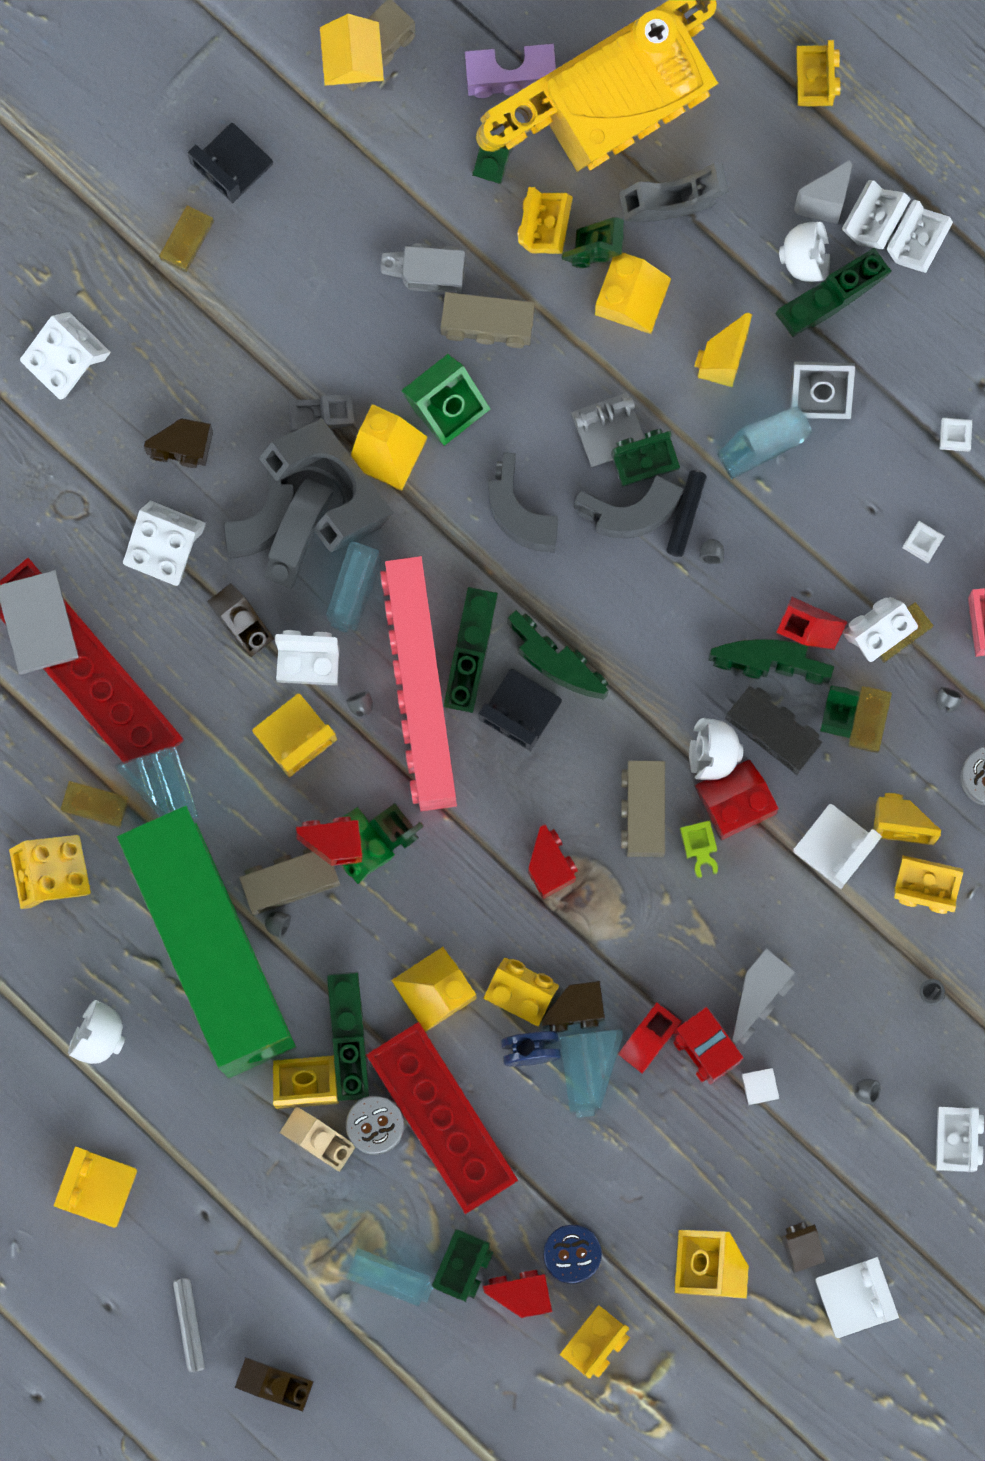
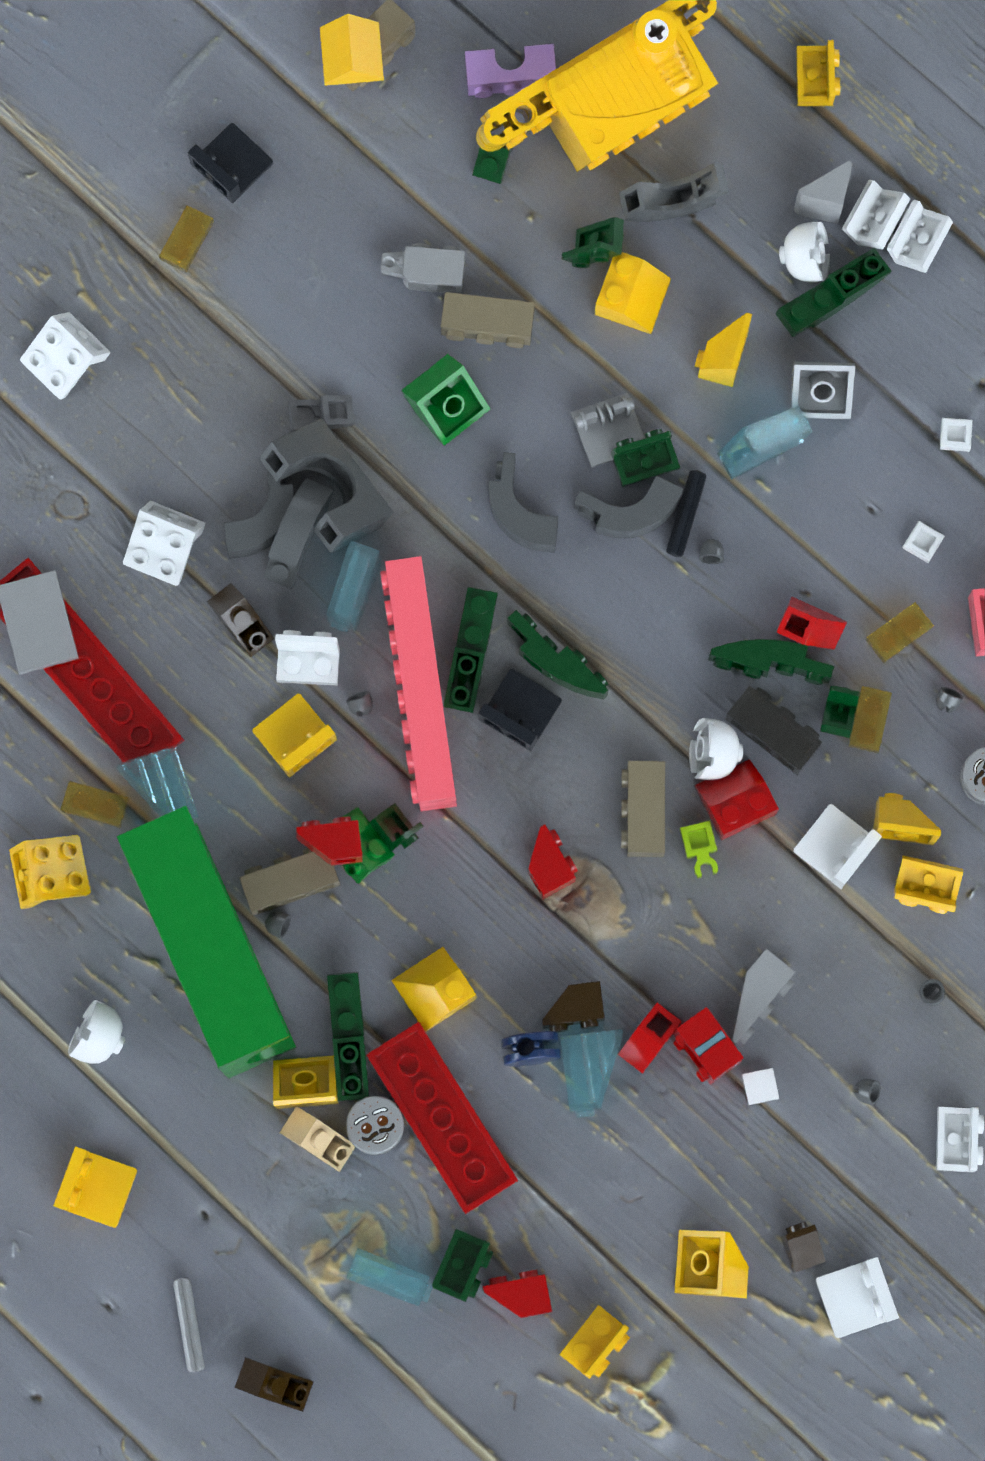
dark brown slope [144,418,213,468] -> none
yellow slope [351,404,428,491] -> none
yellow bracket [483,958,559,1026] -> none
yellow bracket [517,187,573,254] -> none
dark blue head [543,1225,602,1284] -> none
white bracket [843,597,918,662] -> none

